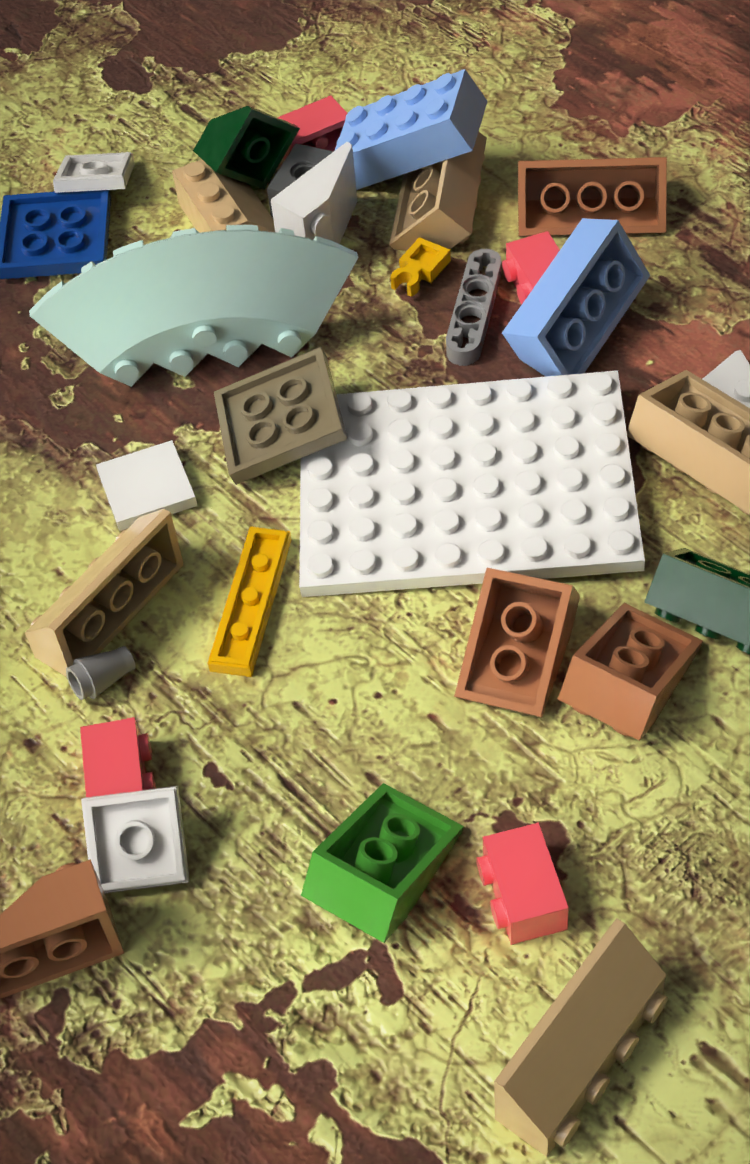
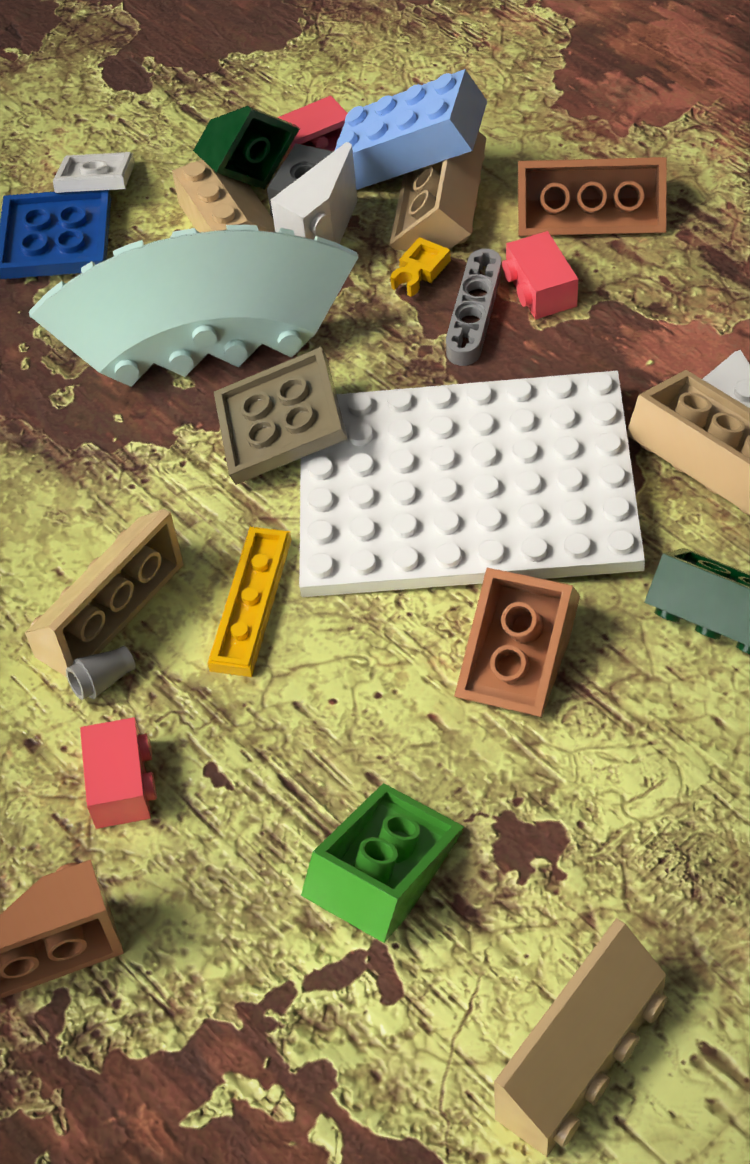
white tile [81,786,189,893] -> none
white tile [96,440,197,531] -> none
coral brick [476,822,569,945] -> none
light blue slope [502,218,650,377] -> none
nougat slope [558,603,703,741] -> none

